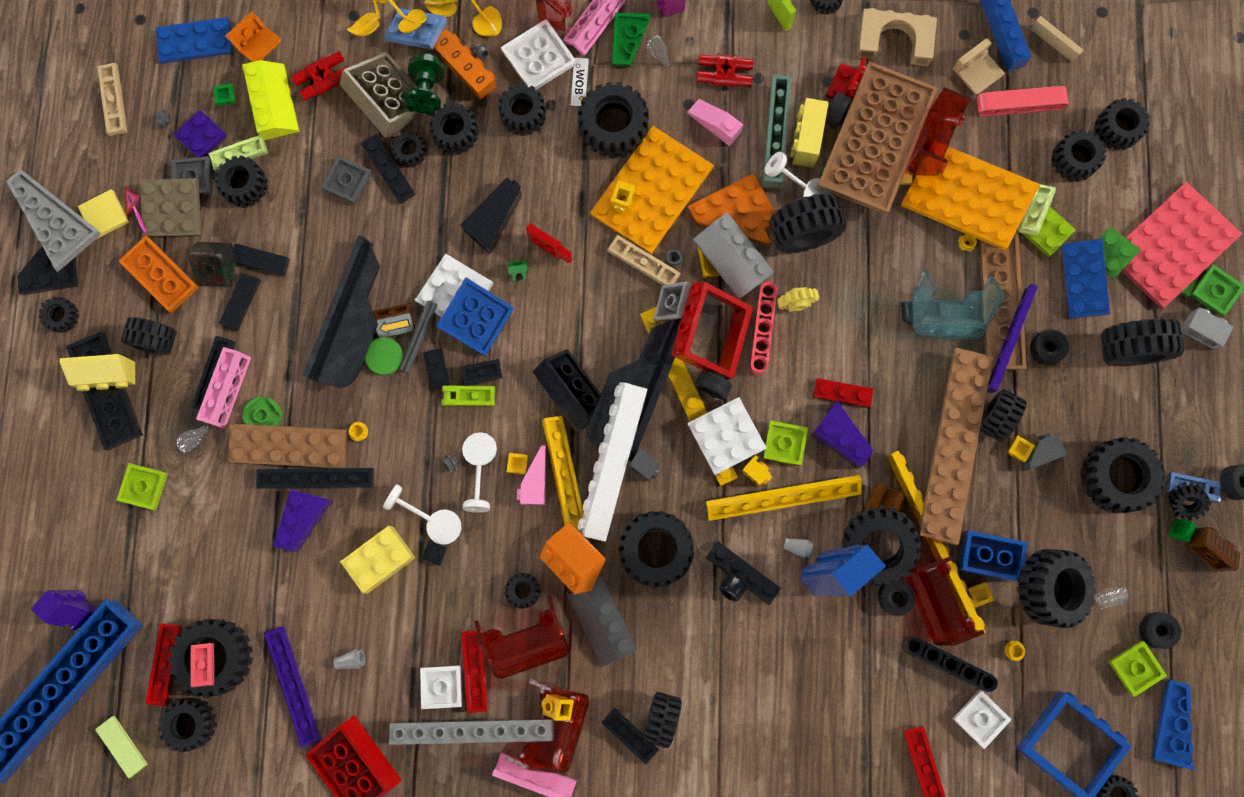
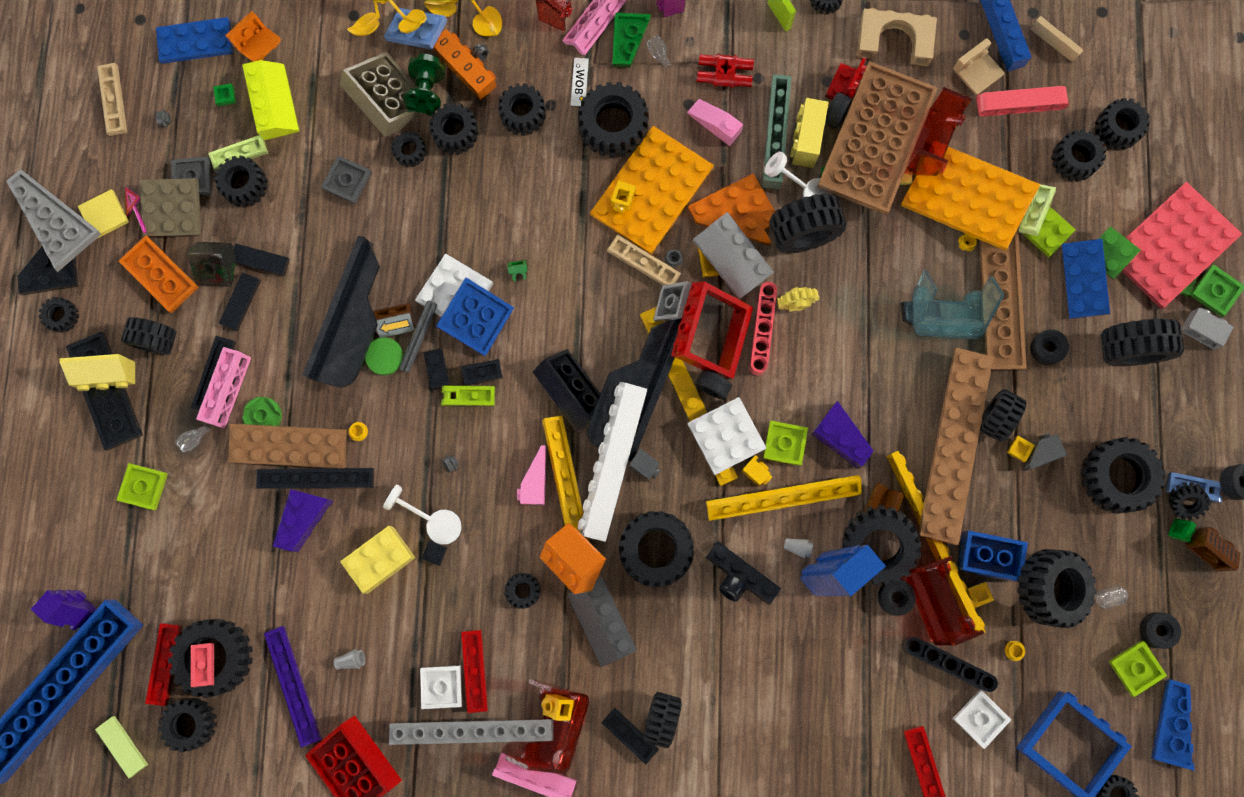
dark purple plate [173,110,227,157] -> none
red pin [291,51,348,101] -> none
black plate [361,134,416,204] -> none
black slope [460,177,522,255] -> none
white piece [462,432,497,513] -> none
clear red windscreen [474,595,570,679] -> none
white plate [501,19,577,90] -> none
yellow tile [506,453,528,475] -> none
red piece [526,223,573,263] -> none
red plate [813,378,874,408] -> none
dark purple tile [987,284,1038,394] -> none

